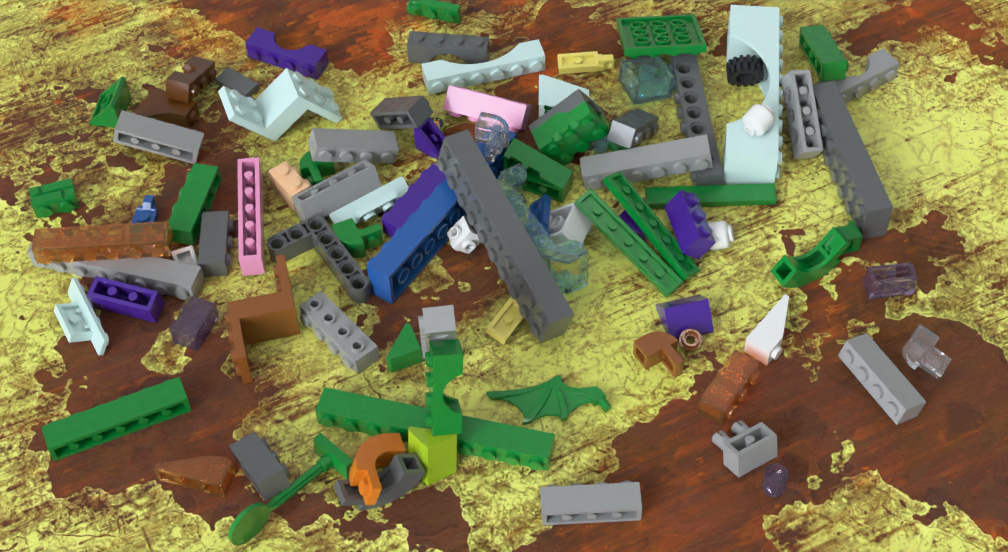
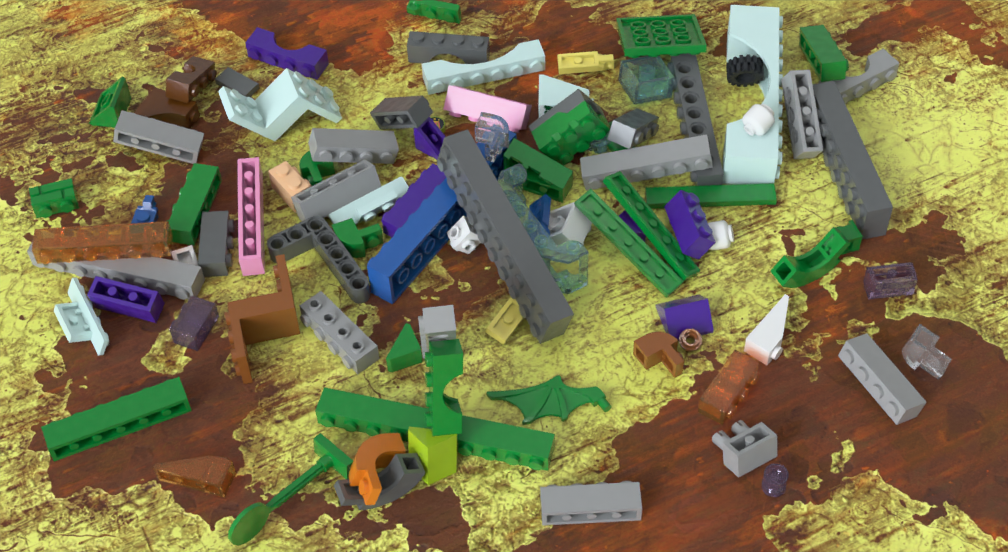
dark grey brick [229,432,291,501] -> none

